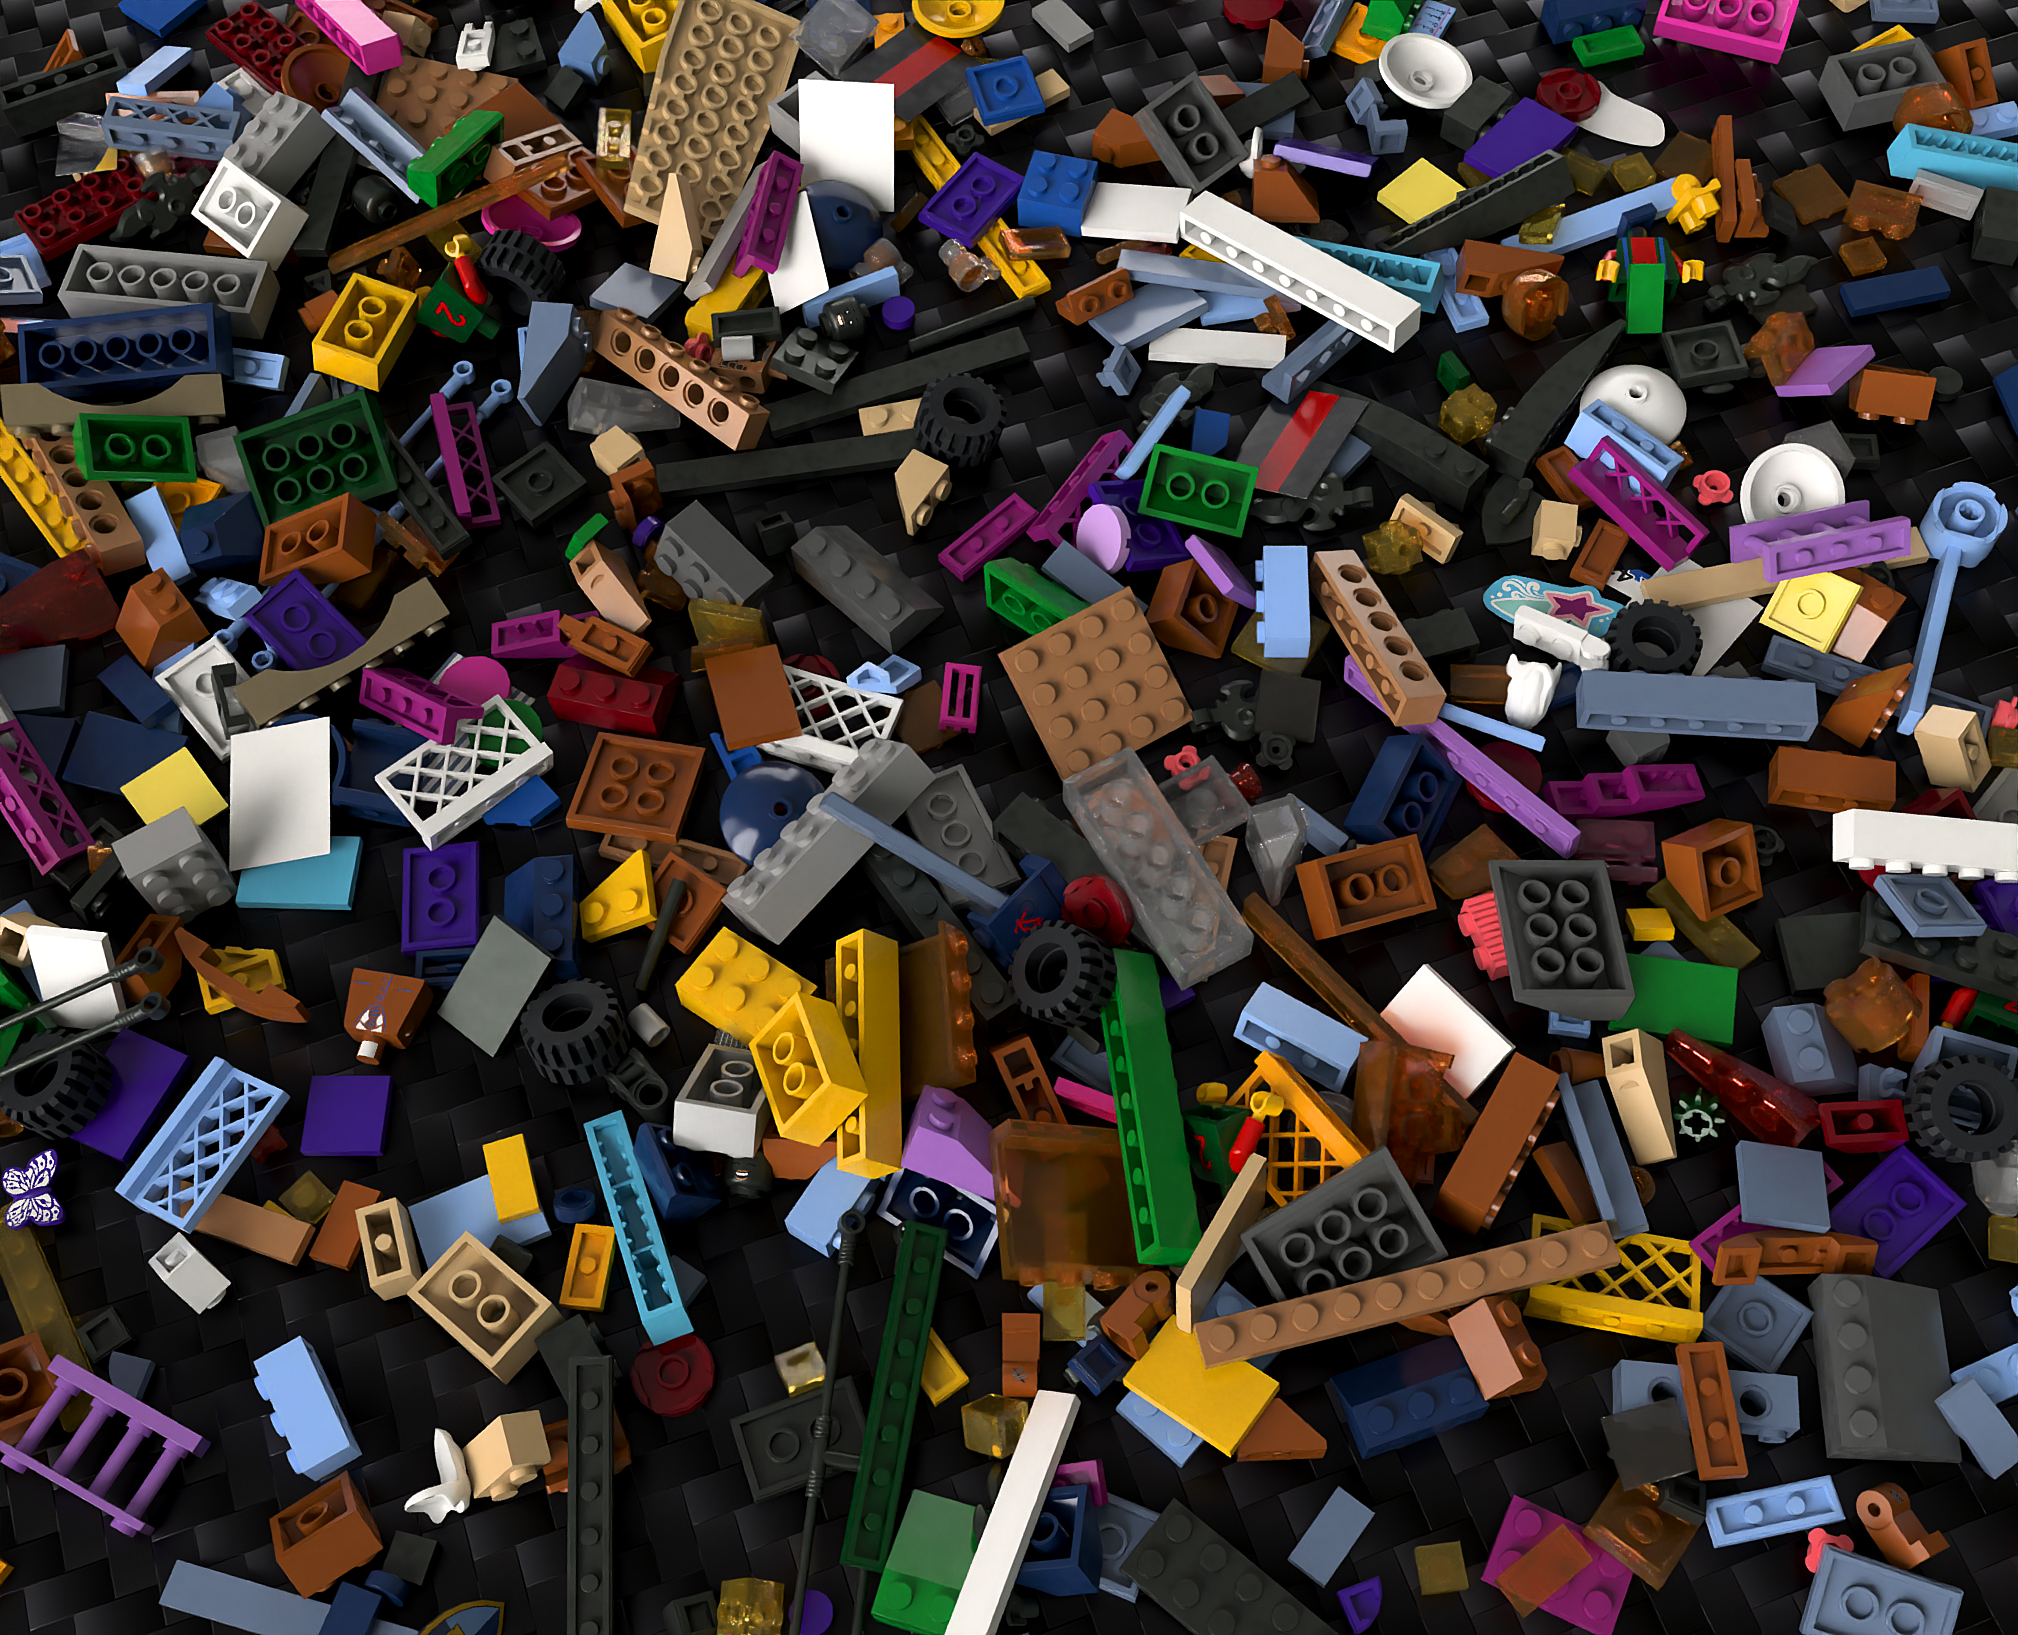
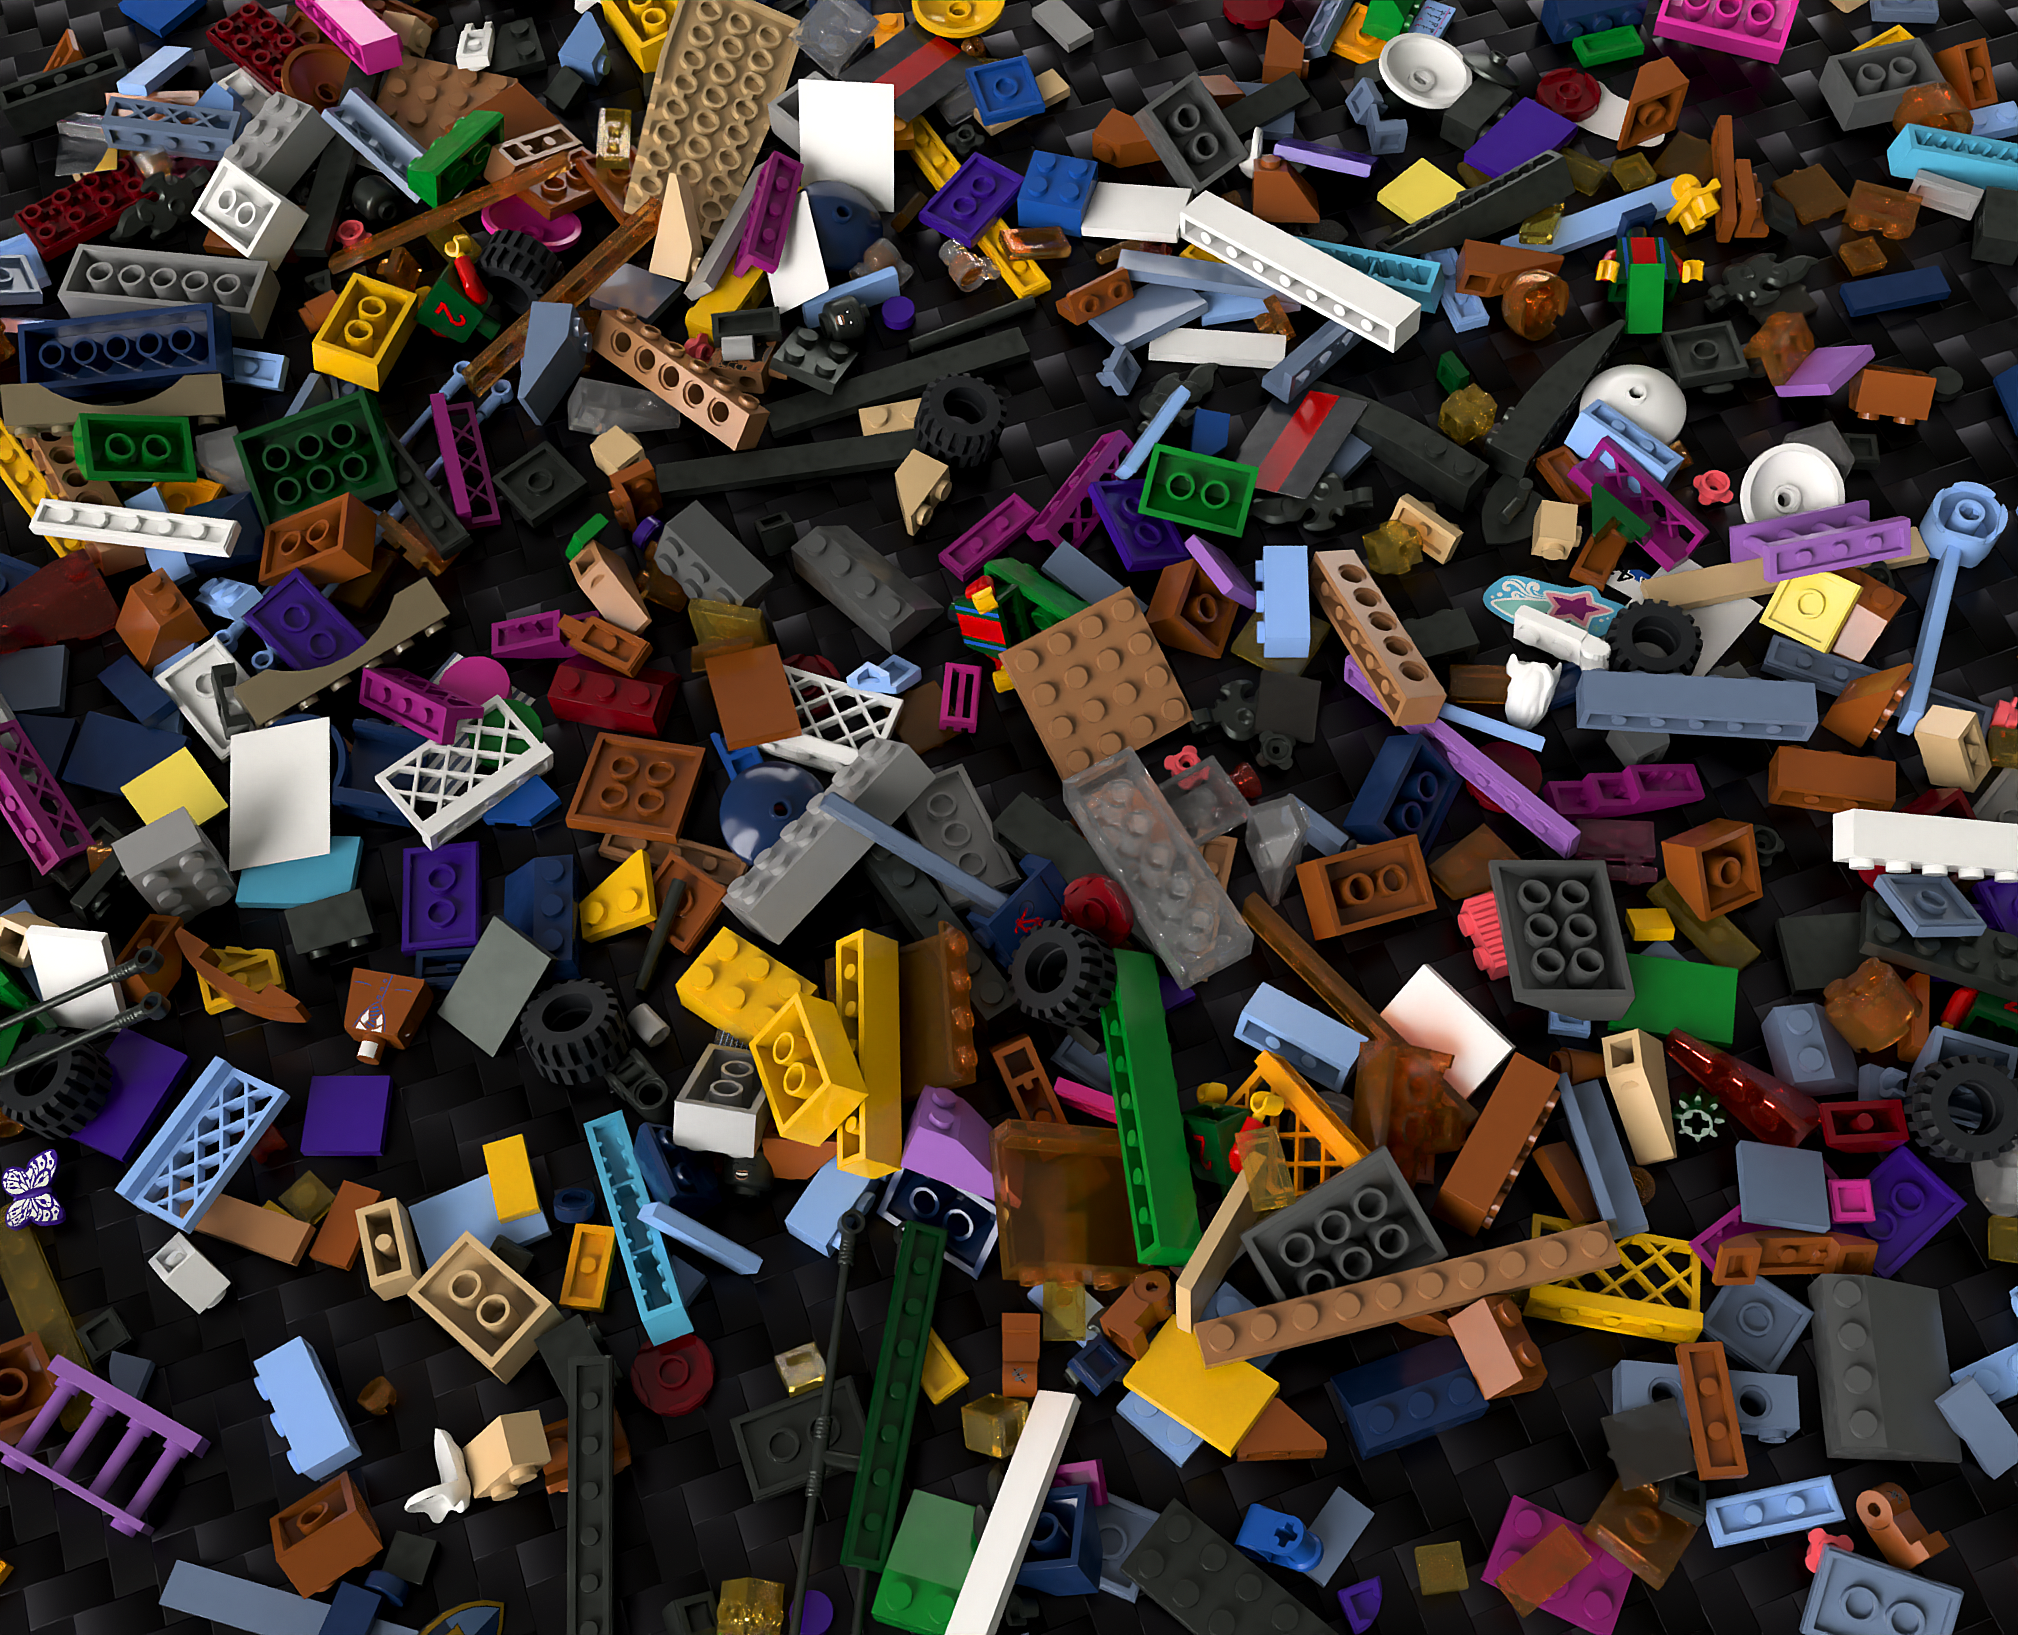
lavender tile [1076,504,1131,575] -> none
none -> white tile [29,498,242,558]
none -> pearl dark grey brick [284,888,380,960]
none -> coral plate [334,220,373,254]
none -> clear orange hinge [358,1376,397,1415]
none -> clear orange tile [461,196,662,398]
none -> light blue tile [637,1201,763,1275]
none -> torso [948,575,1031,693]
none -> clear yellow tile [1234,1125,1296,1212]
none -> blue piece [1234,1503,1324,1572]
none -> pearl dark grey dish [1462,50,1521,89]
none -> dark green slope [1591,482,1653,547]
none -> dark orange slope [1616,56,1689,151]
none -> dark pink tile [1825,1179,1876,1224]

